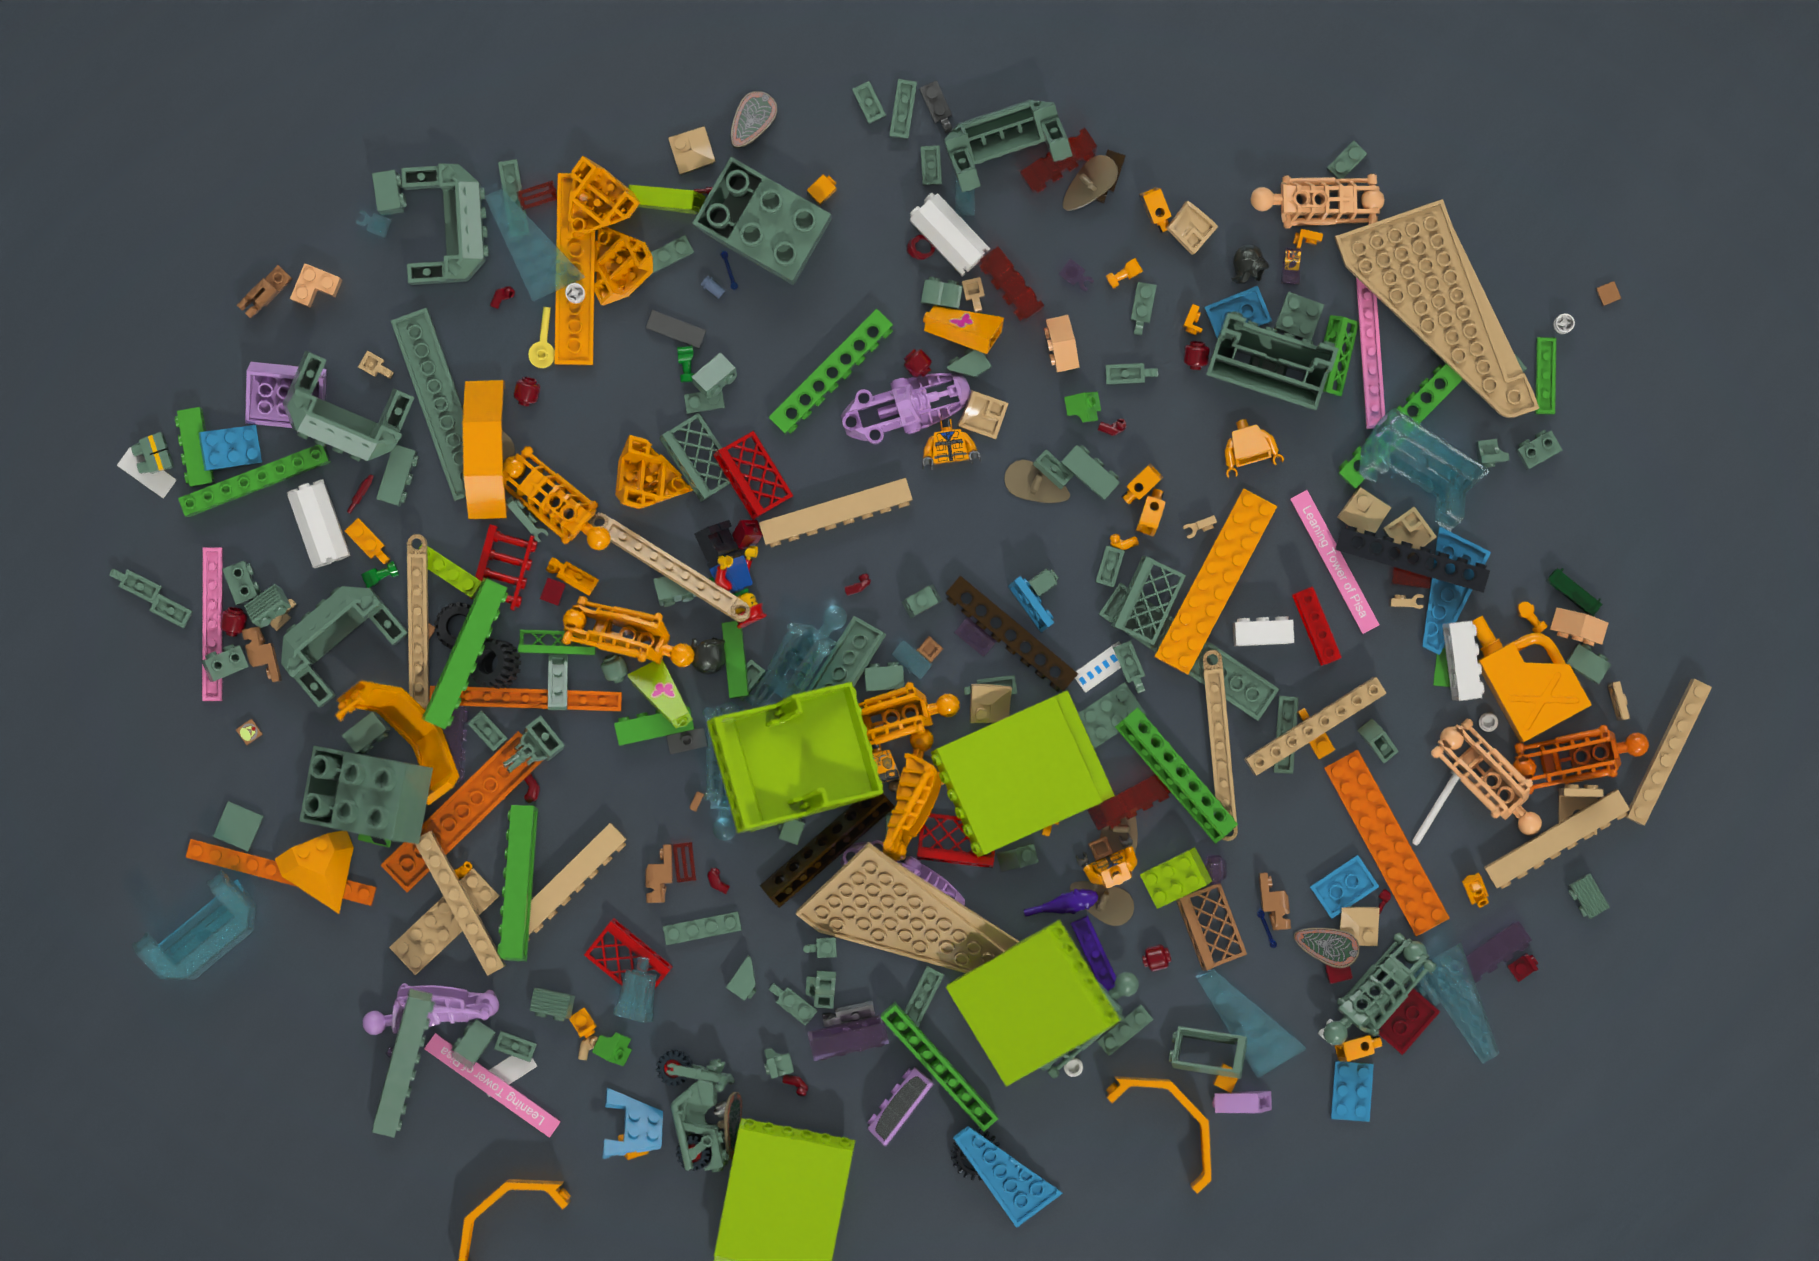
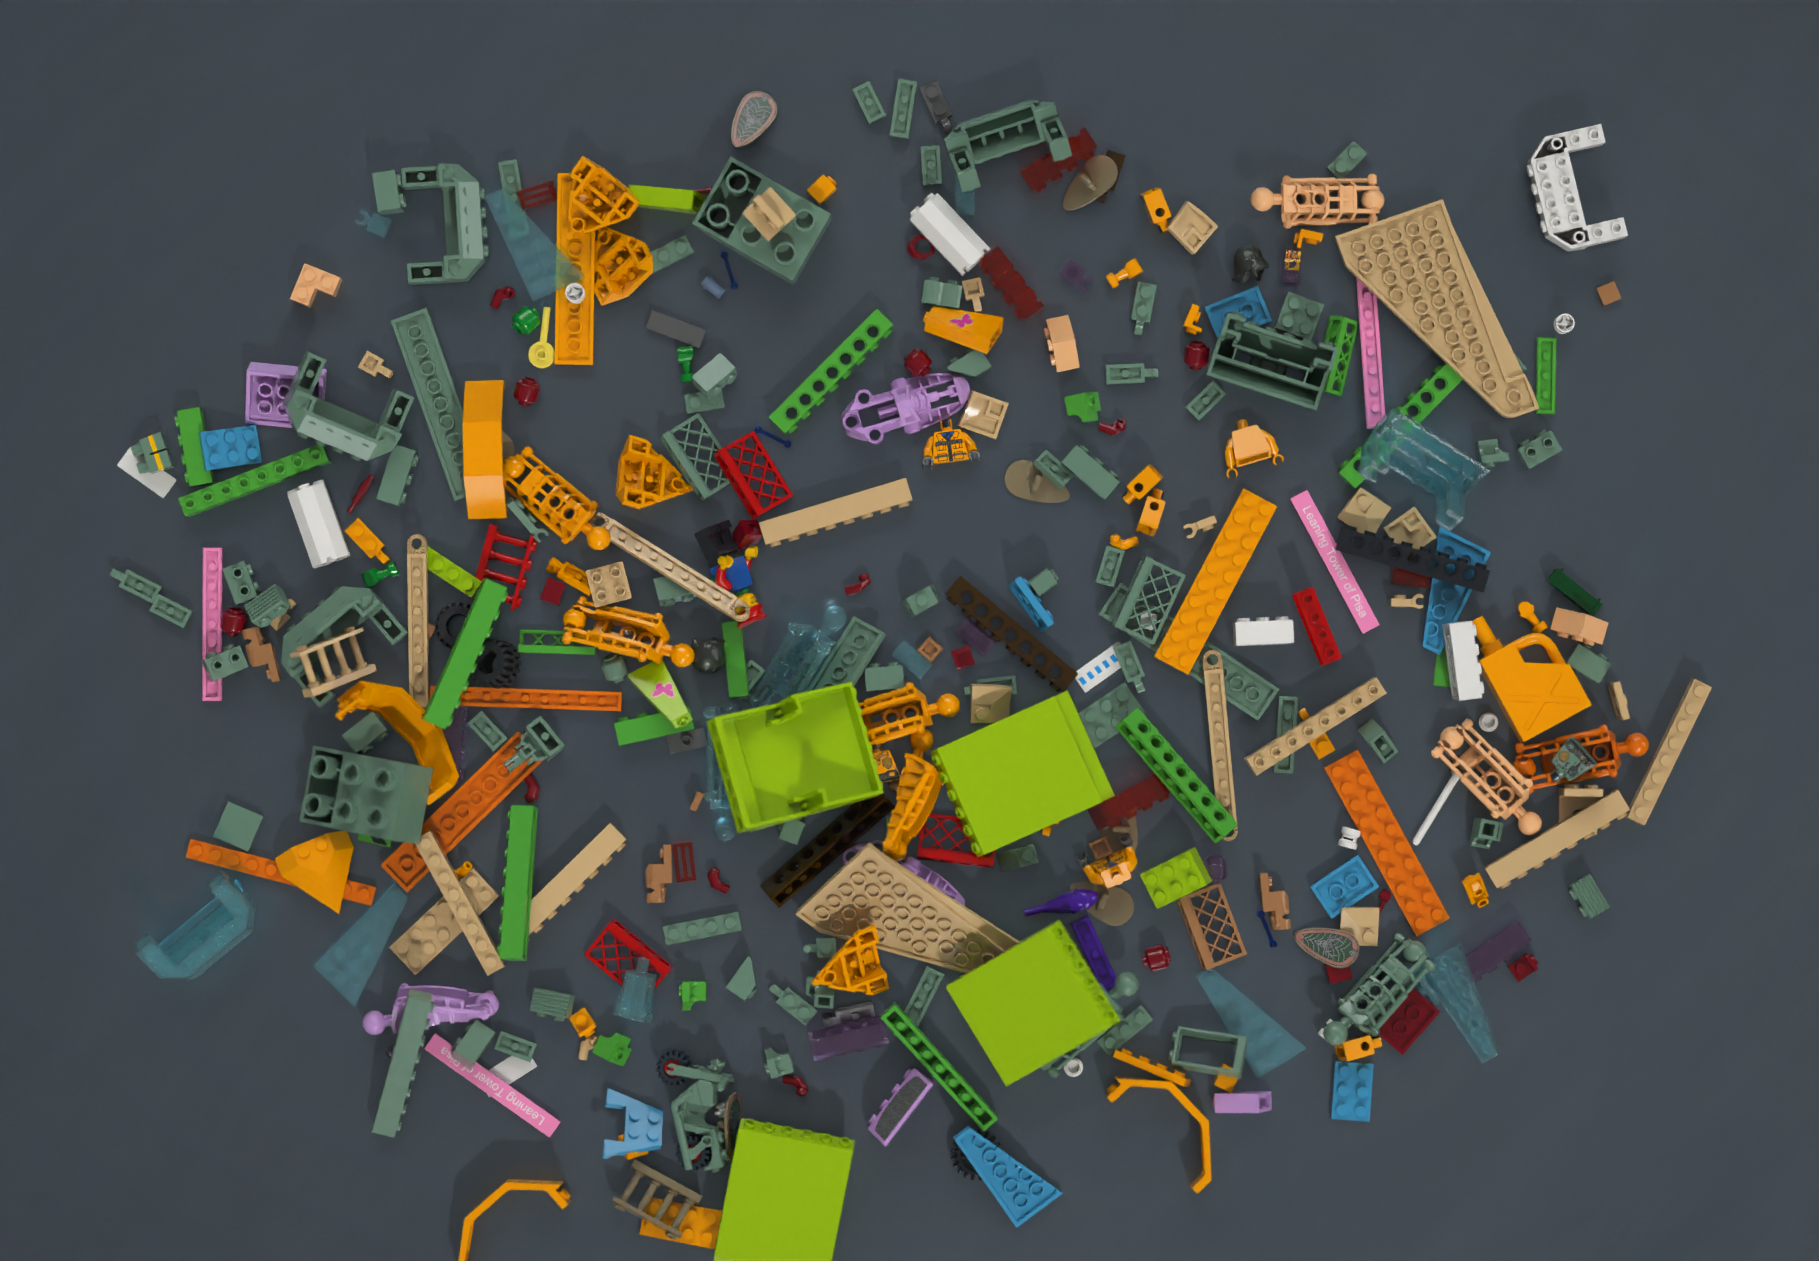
tile [236,719,263,745] -> none
medium nougat plate [237,265,293,318] -> none
sand green plate [548,654,568,710] -> none
tan plate [668,126,716,175] -> none
none -> tan fence [290,625,377,697]
none -> clear light blue wing [314,884,409,1007]
none -> green head [512,306,540,335]
none -> tan bracket [586,561,632,608]
none -> dark tan fence [612,1160,702,1240]
none -> light orange plate [639,1197,722,1249]
none -> bright green brick [679,981,707,1011]
none -> tan bracket [743,187,796,241]
none -> clear blue hinge [755,426,792,448]
none -> light orange wedge [810,925,890,995]
none -> dark red panel [951,646,975,670]
none -> light orange wing [1113,1048,1193,1087]
none -> white sticker [1140,613,1158,631]
none -> sand green plate [1185,381,1226,421]
none -> white wheel [1338,826,1361,850]
none -> sand green brick [1469,817,1504,849]
none -> white wedge [1526,124,1628,252]
none -> torso [1549,736,1598,783]

